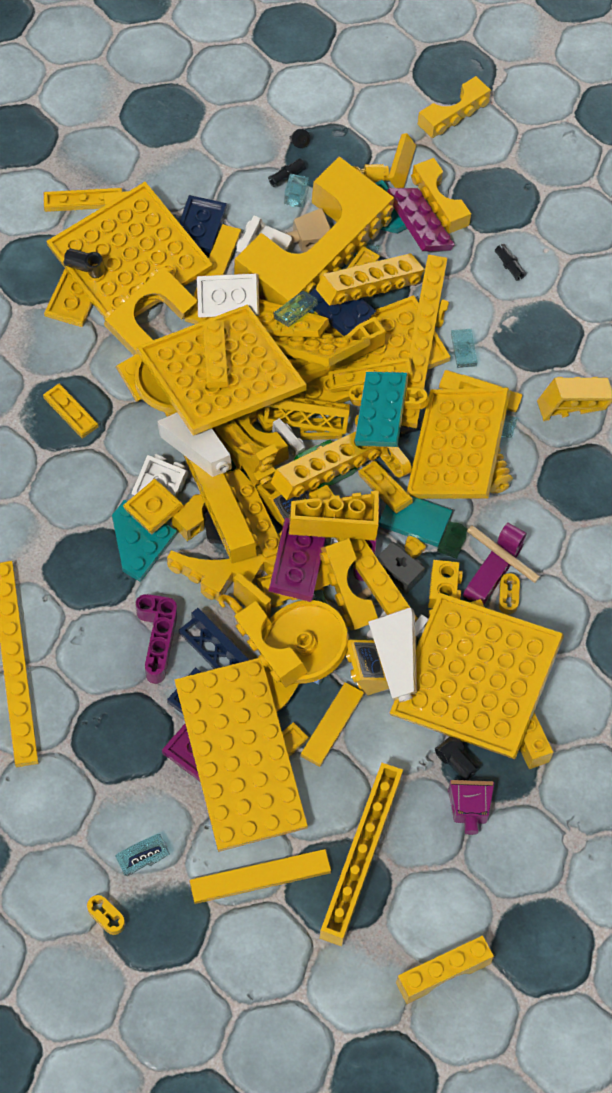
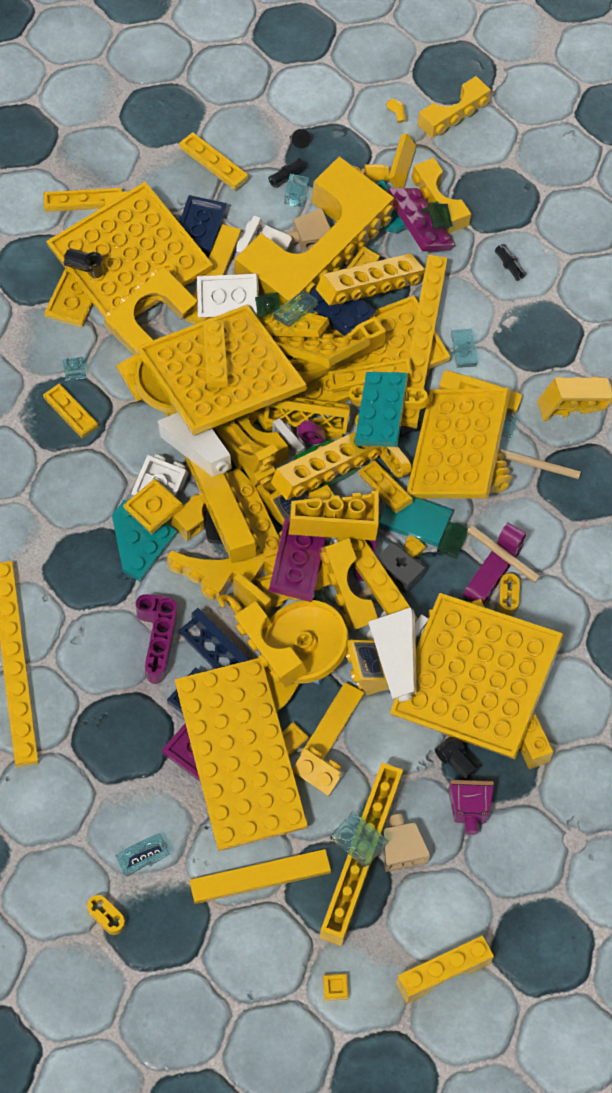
yellow brick [428,560,463,608] -> none
yellow tile [435,299,449,328] -> none
none -> clear light blue tile [63,357,86,381]
none -> yellow plate [179,132,248,190]
none -> clear green bracket [255,292,281,317]
none -> yellow bracket [292,746,344,796]
none -> magenta plate [297,421,326,444]
none -> yellow tile [323,974,348,1001]
none -> clear light blue plate [330,811,388,868]
none -> tan torso [382,814,430,872]
none -> yellow arm [386,99,406,123]
none -> clear green bracket [421,201,453,229]
none -> tan bar [500,449,581,479]

